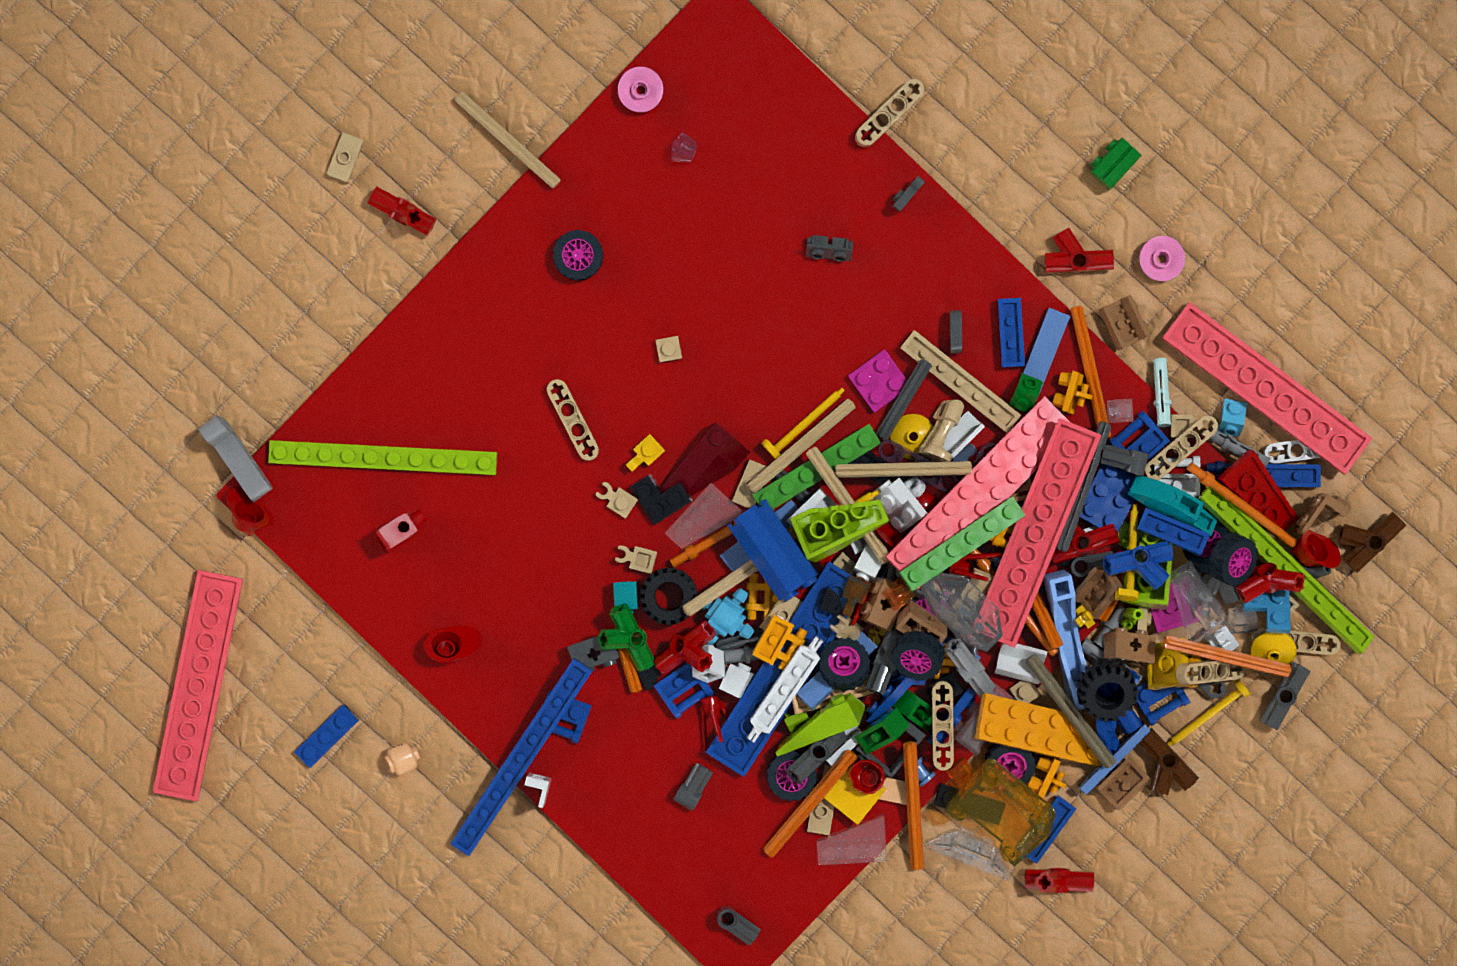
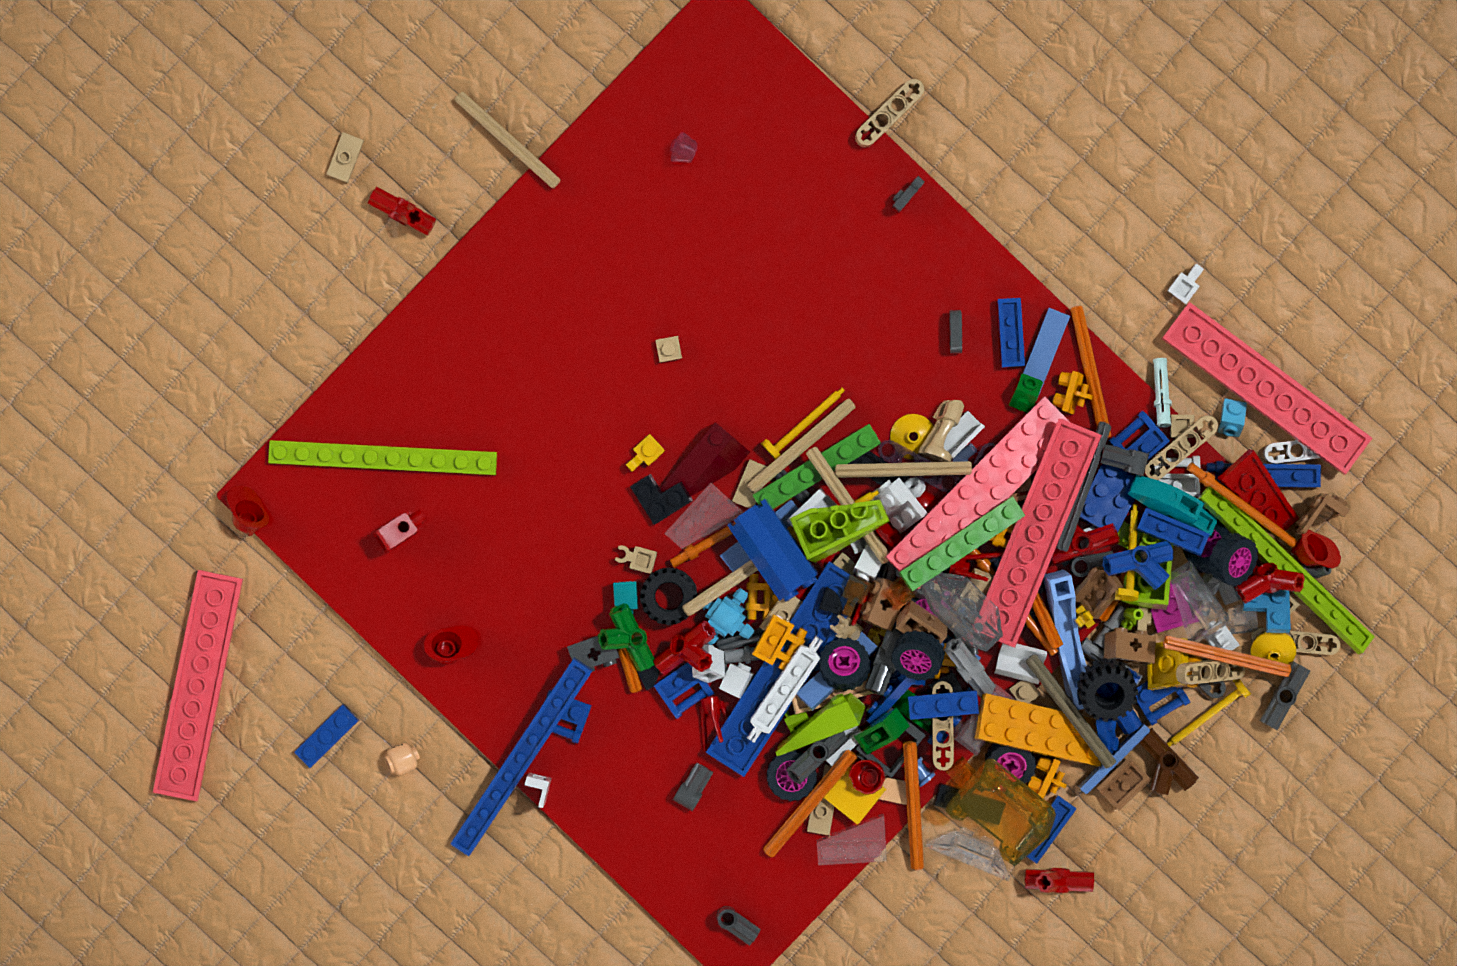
light grey beam [198,415,273,502] -> none
tan beam [547,379,599,461] -> none
black wheel [553,230,604,281] -> none
tan plate [596,482,638,519] -> none
bright pink dish [618,67,663,112] -> none
dark grey hinge [806,235,853,262] -> none
dark pink plate [848,349,907,413] -> none
dark grey axle [876,359,932,440] -> none
tan plate [900,330,1021,433] -> none
red piece [1045,228,1114,273] -> none
green brick [1090,137,1142,191] -> none
medium nougat bracket [1099,295,1149,351] -> none
clear brick [1107,399,1133,423] -> none
bright pink dish [1139,236,1185,281] -> none
light grey pin [1208,427,1271,468] -> none
reddish brown piece [1339,511,1406,573] -> none
none -> blue plate [908,690,979,720]
none -> white plate [1167,264,1204,304]

